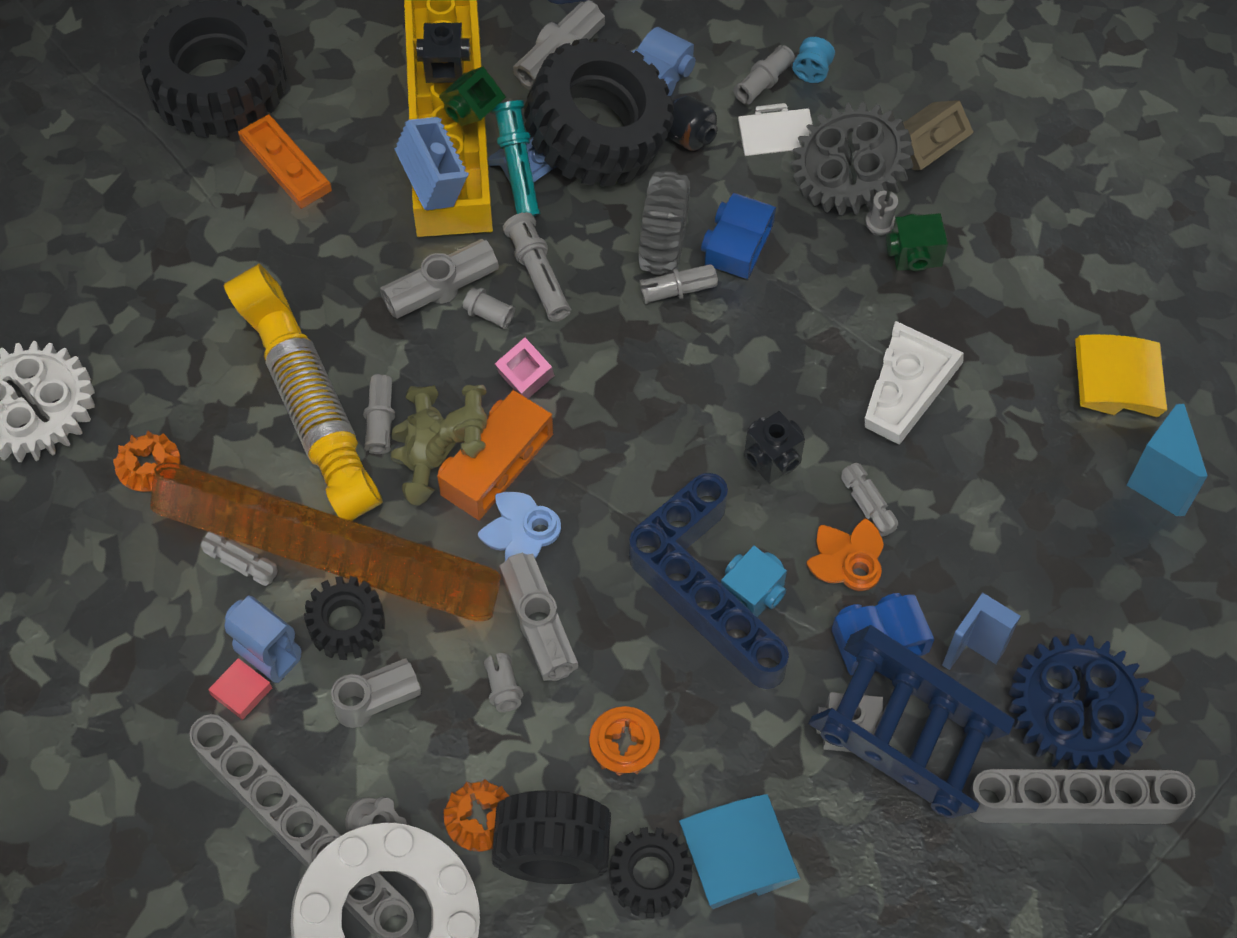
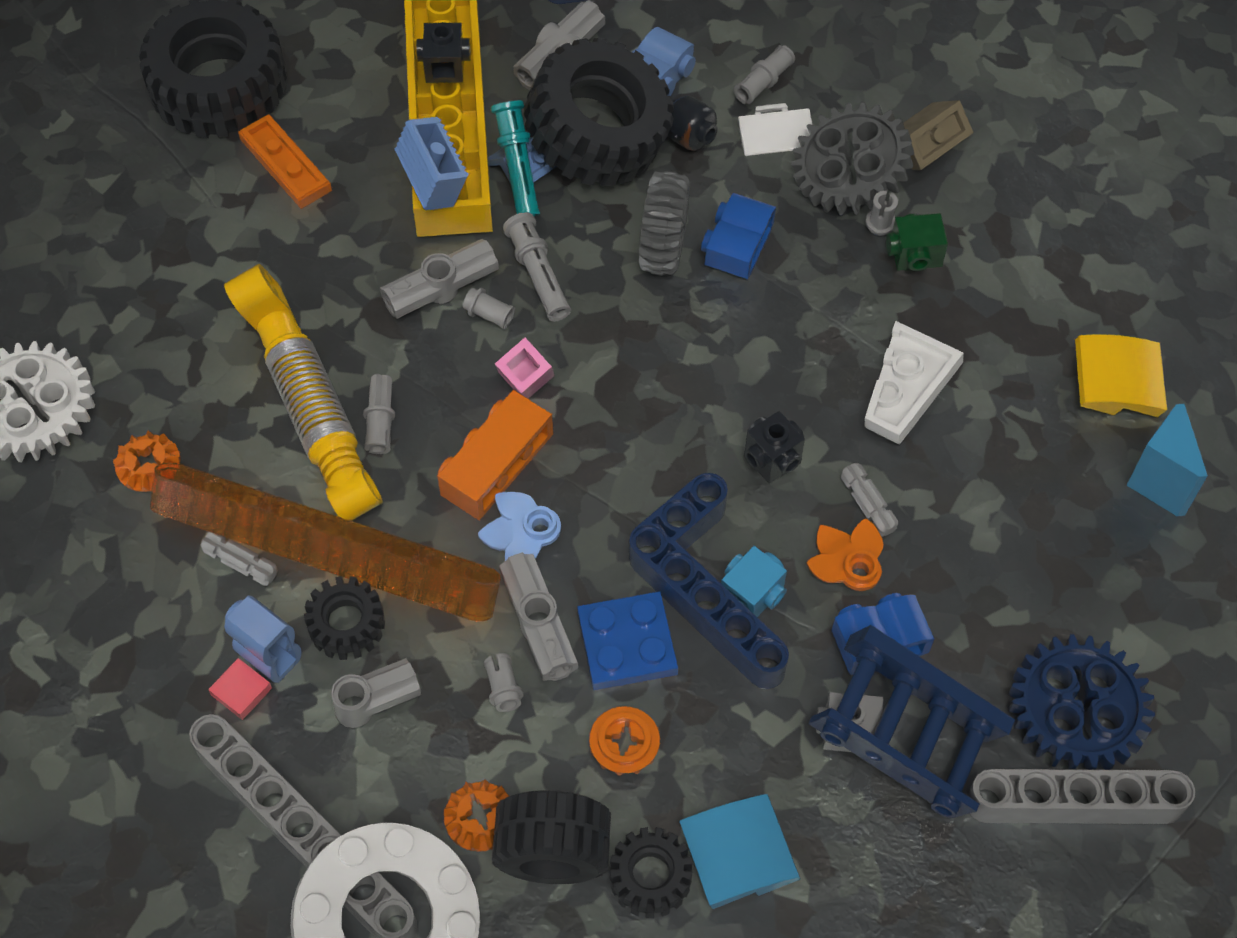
light grey brick [345,797,407,832] -> none
olive piece [391,385,487,506] -> none
dark green brick [439,66,506,126] -> none
light grey axle [639,265,718,304] -> none
dark azure wheel [792,37,835,83] -> none
medium blue panel [942,592,1021,670] -> none
none -> blue plate [577,591,678,691]

